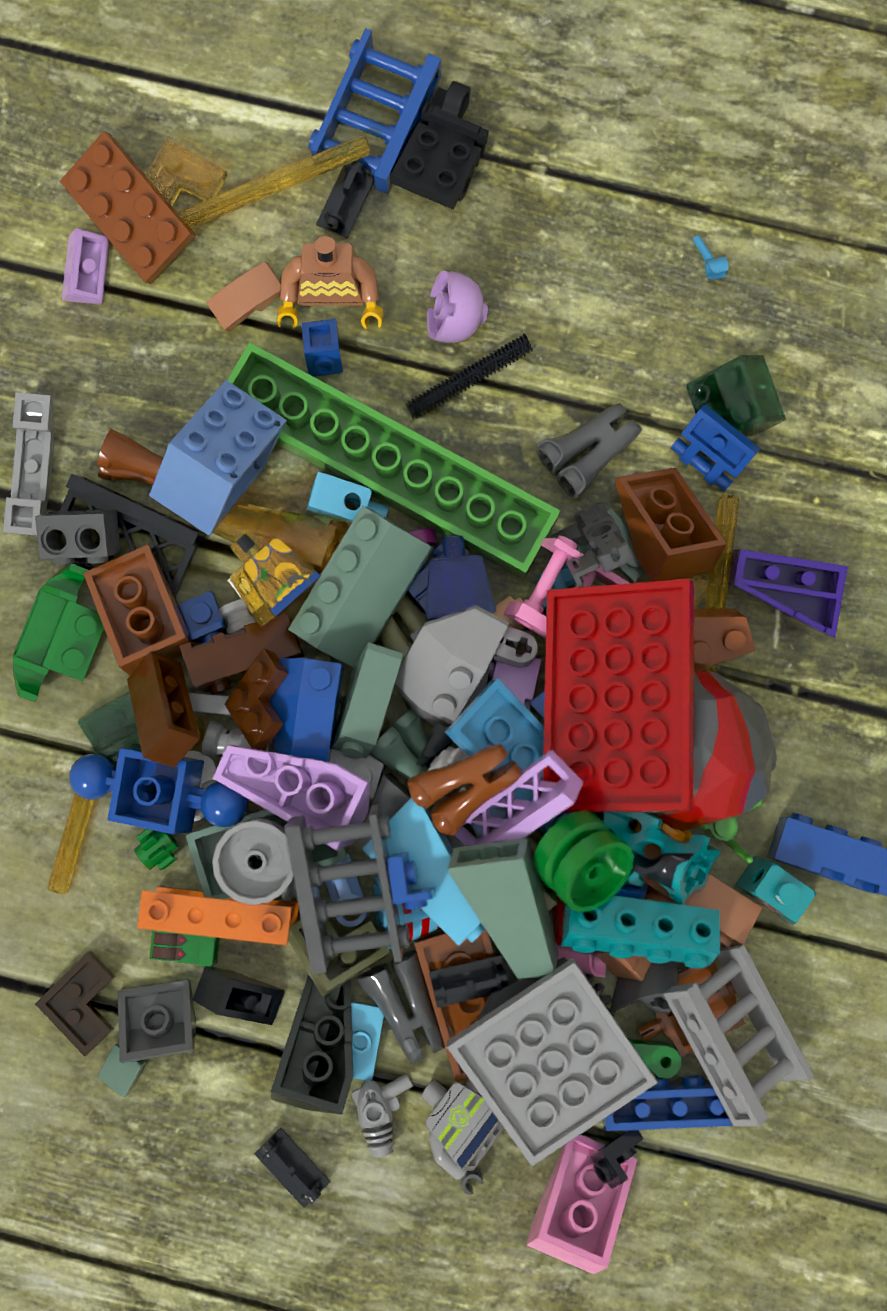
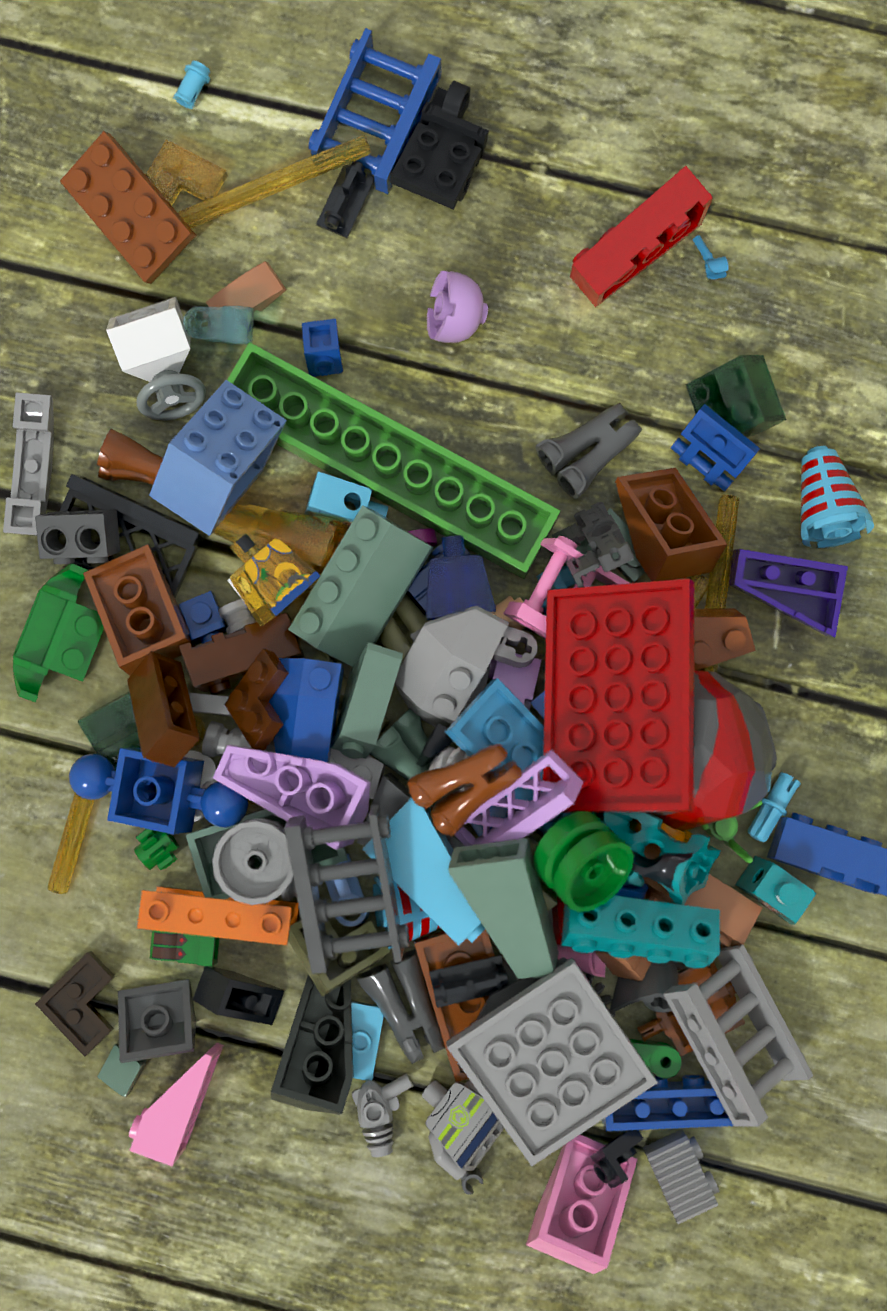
lavender slope [62,228,109,304] -> none
black hinge [254,1127,331,1208] -> none
nougat torso [277,236,384,329] -> none
blue bracket [387,852,436,909] -> none
black axle [405,334,533,420] -> none
none -> white piece [106,297,206,421]
none -> bright pink slope [128,1043,223,1166]
none -> medium azure pin [173,60,210,109]
none -> clear light blue piece [183,306,254,345]
none -> red wedge [570,166,713,307]
none -> light grey brick [643,1130,720,1224]
none -> medium azure axle [748,772,801,842]
none -> medium azure cone [801,446,874,548]

